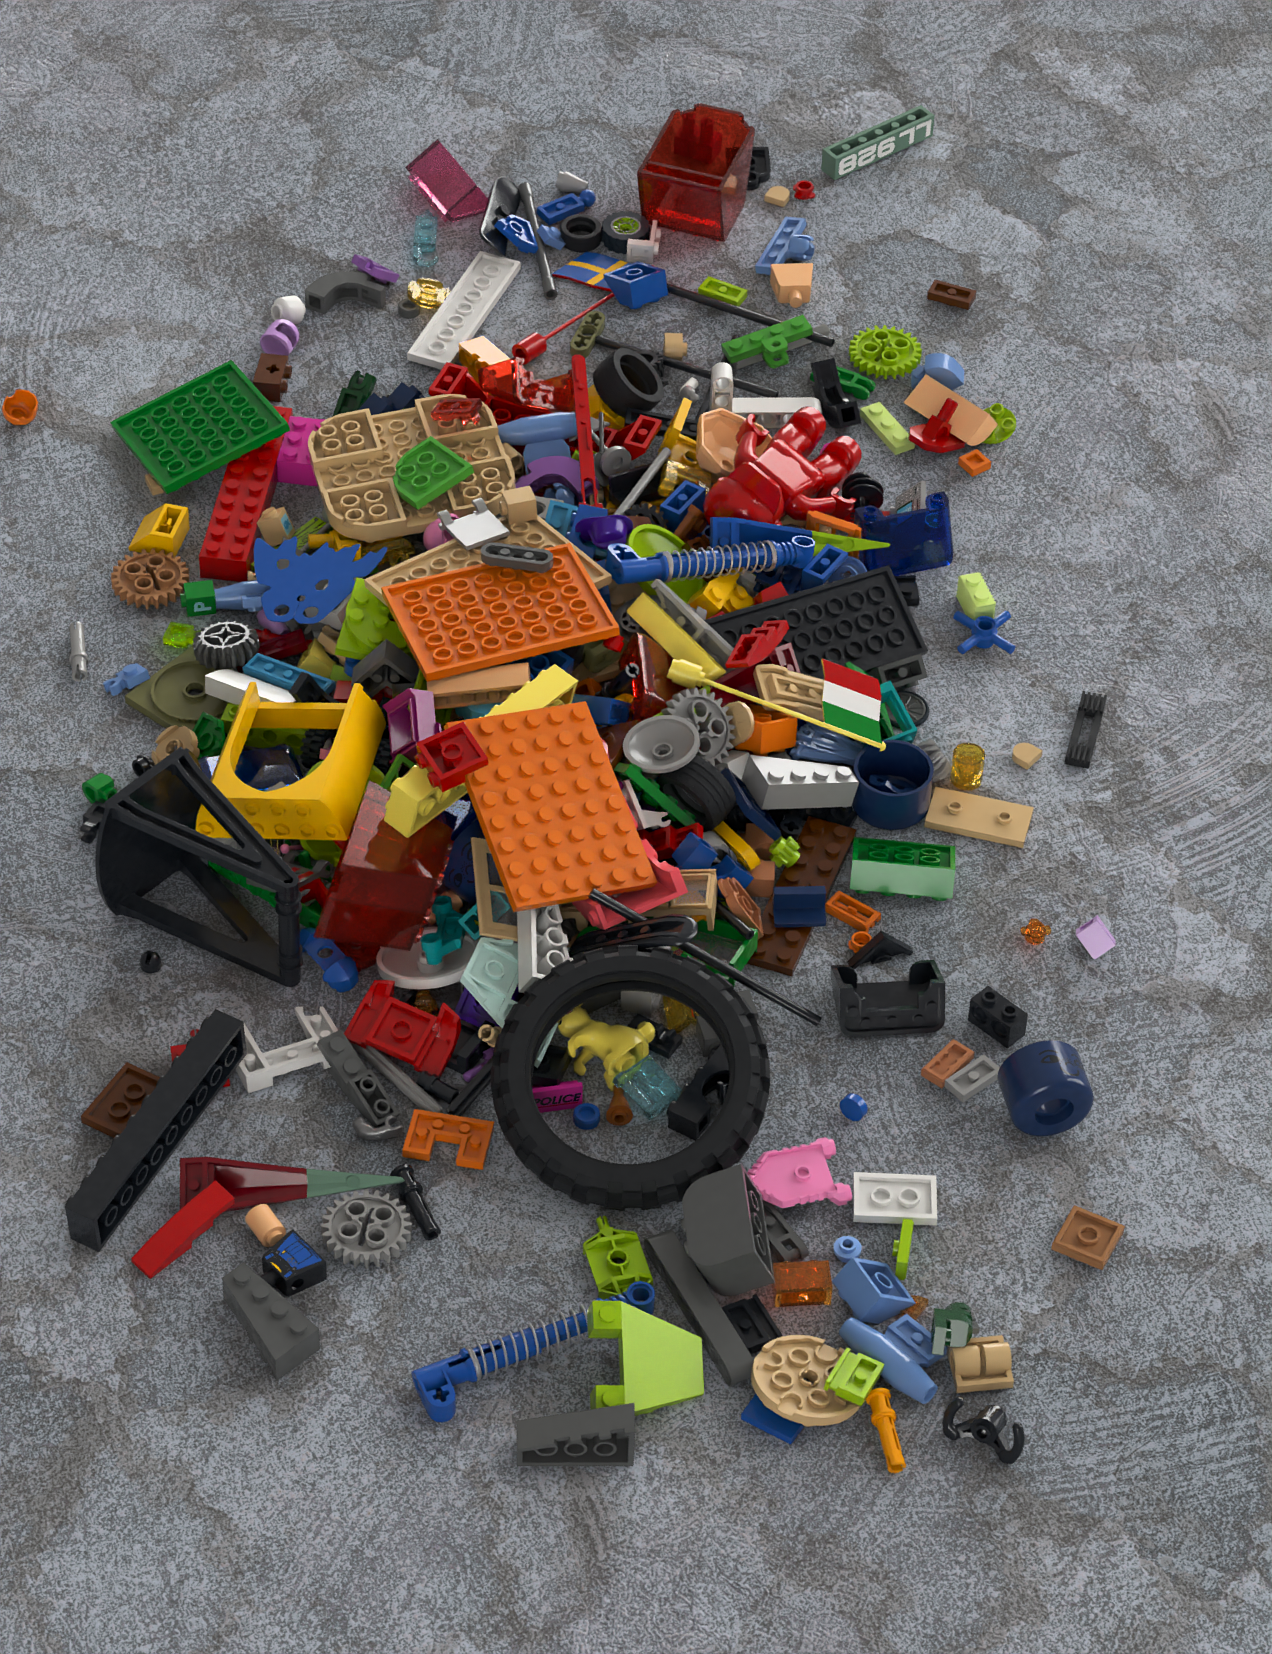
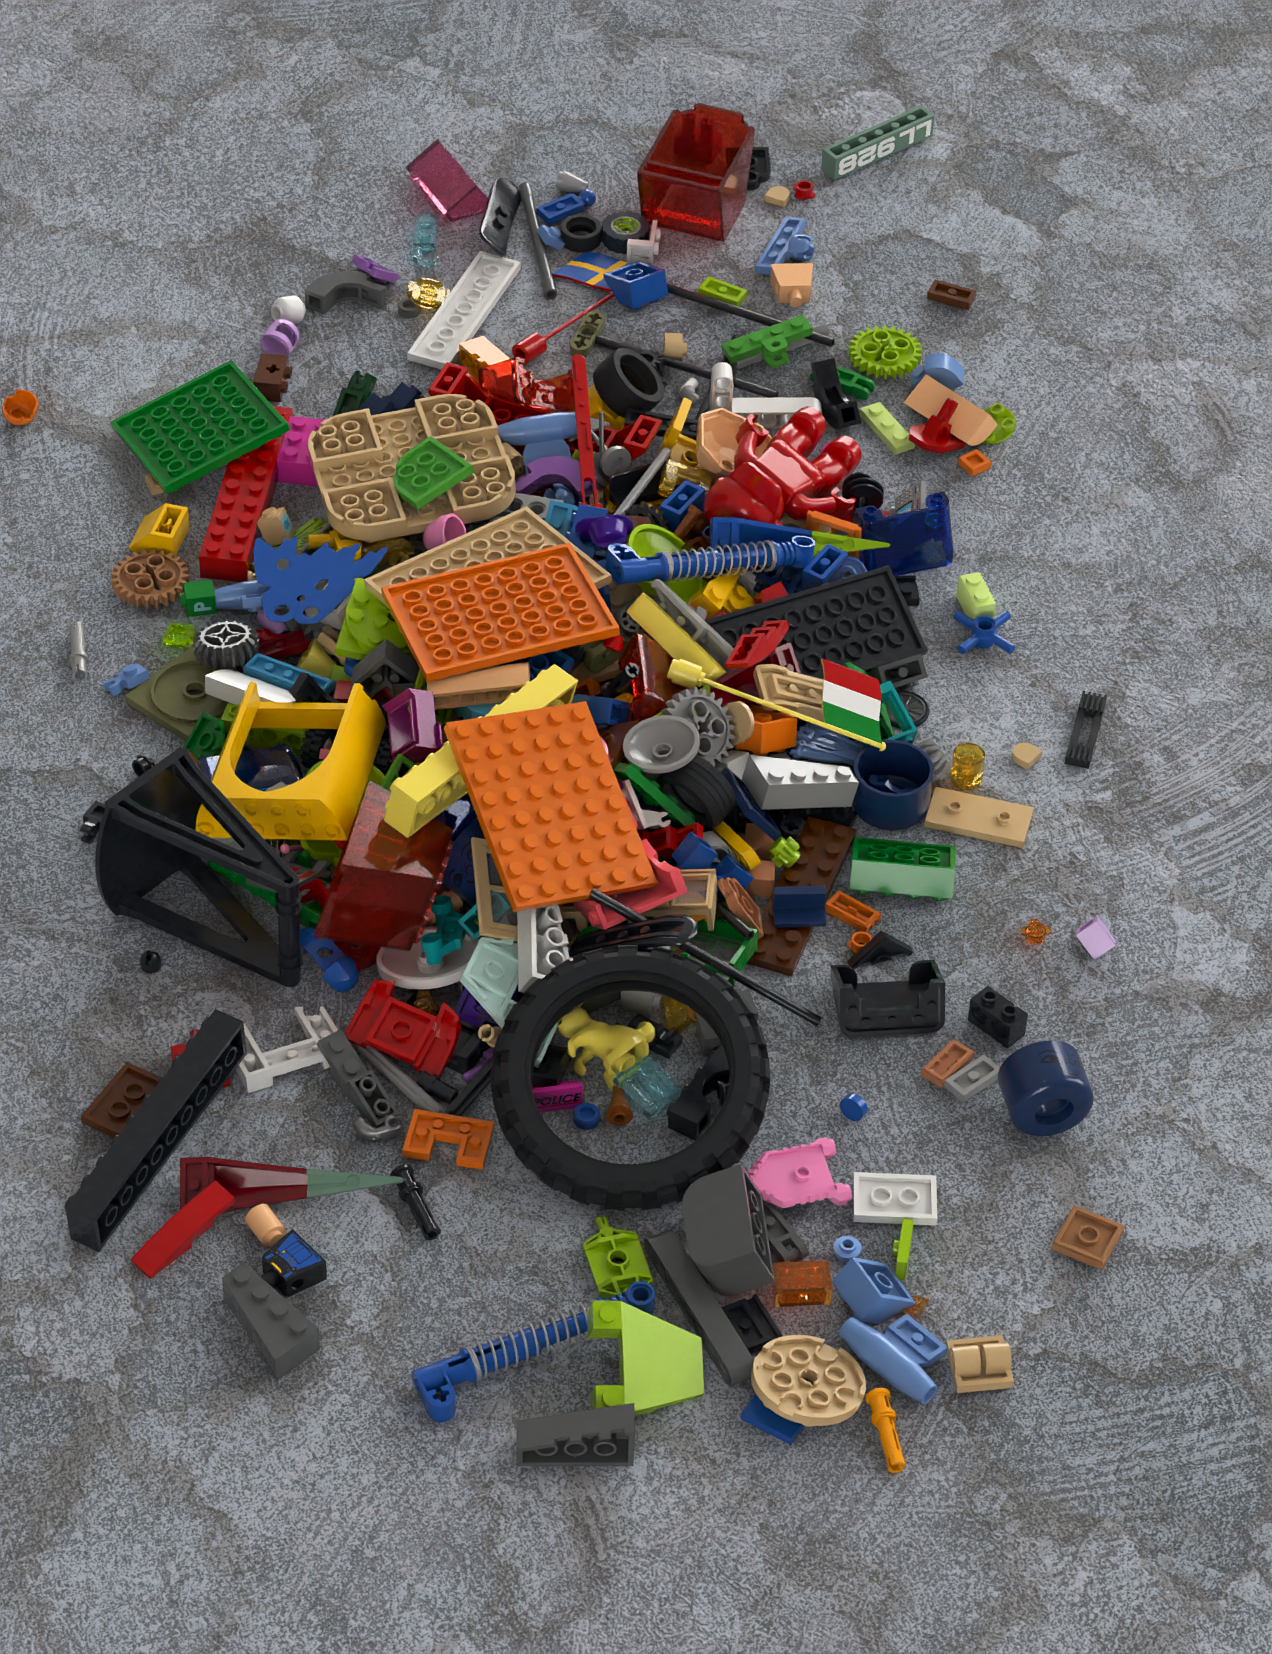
green plate [82,773,117,804] -> none
tan plate [151,725,200,765] -> none
light grey gear [321,1189,412,1268] -> none
red plate [415,722,489,793] -> none
clear red plate [431,398,483,426] -> none
flag [437,497,510,551] -> none
dark grey plate [481,542,553,573] -> none
blue plate [494,215,539,254] -> none
tan brick [499,486,537,524] -> none
lime plate [823,1347,885,1406] -> none
dark green plate [931,1302,980,1355] -> none
black piece [942,1397,1025,1464] -> none

